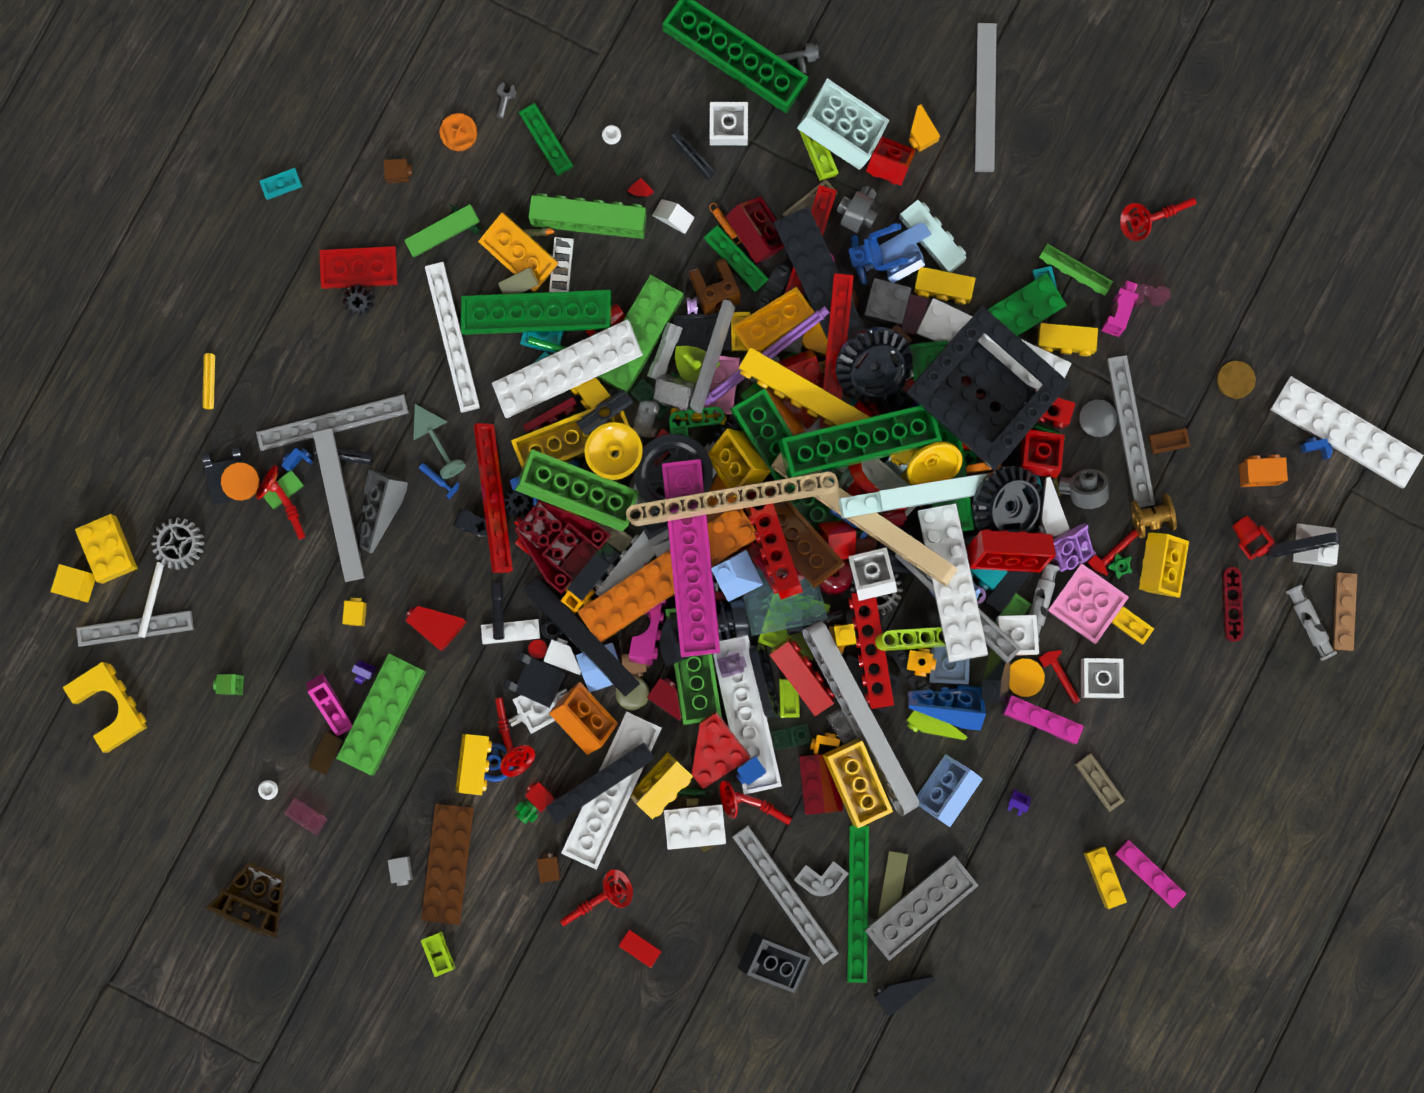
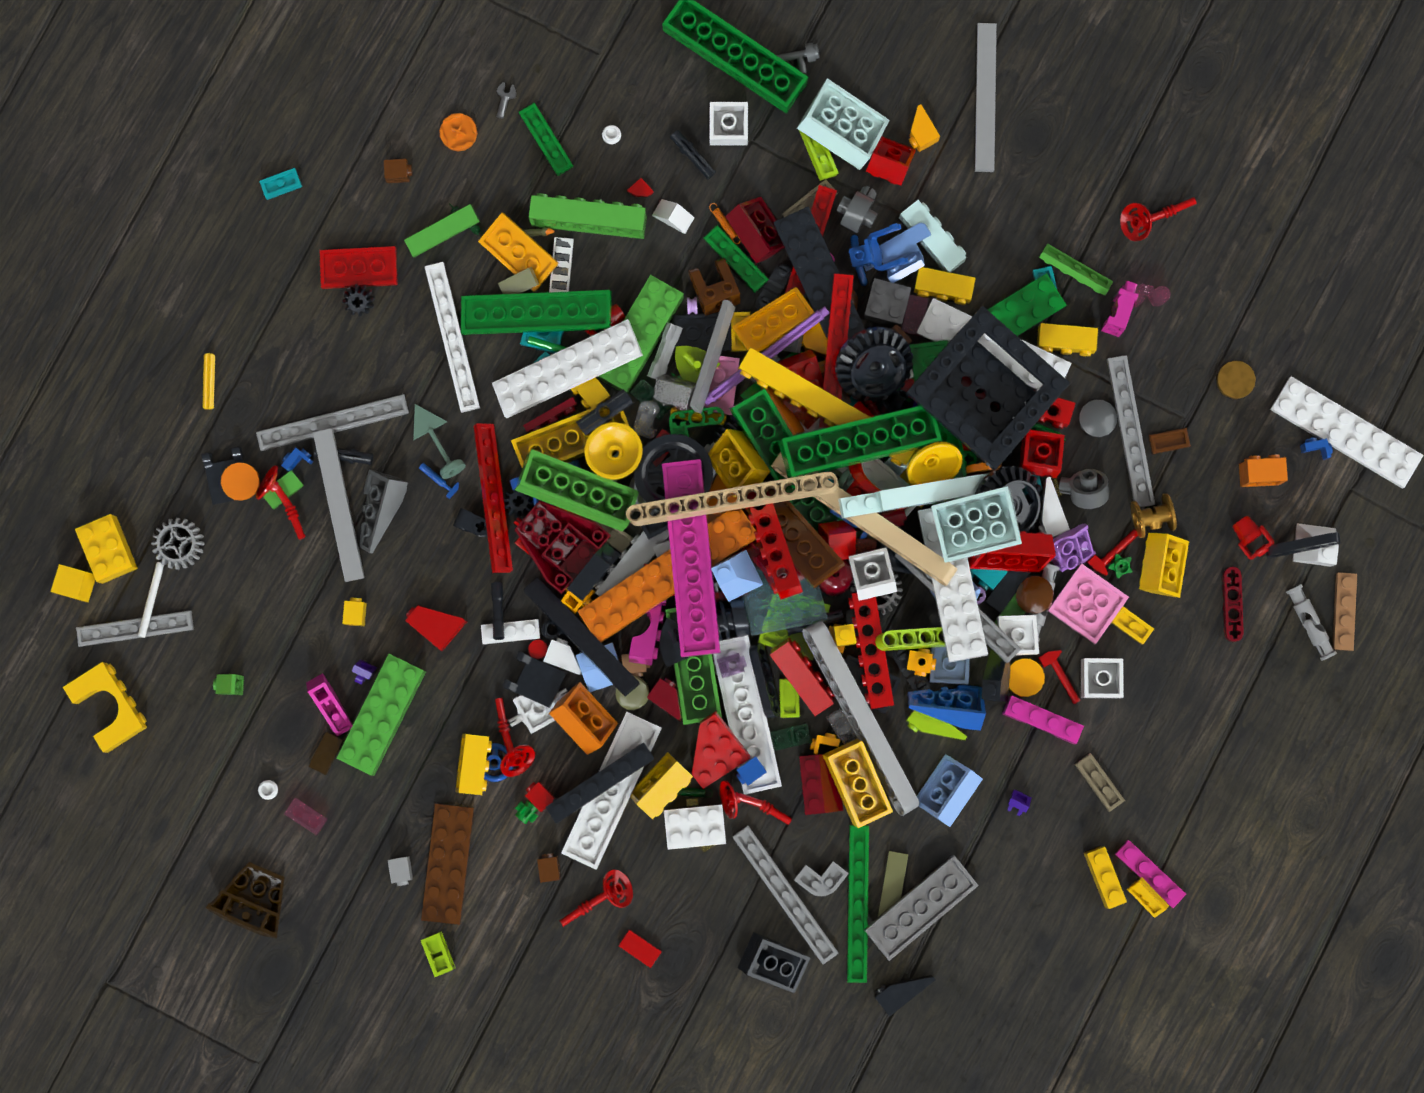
none -> light aqua slope [931,486,1022,563]
none -> reddish brown dish [1016,576,1054,614]
none -> yellow plate [1127,877,1169,918]

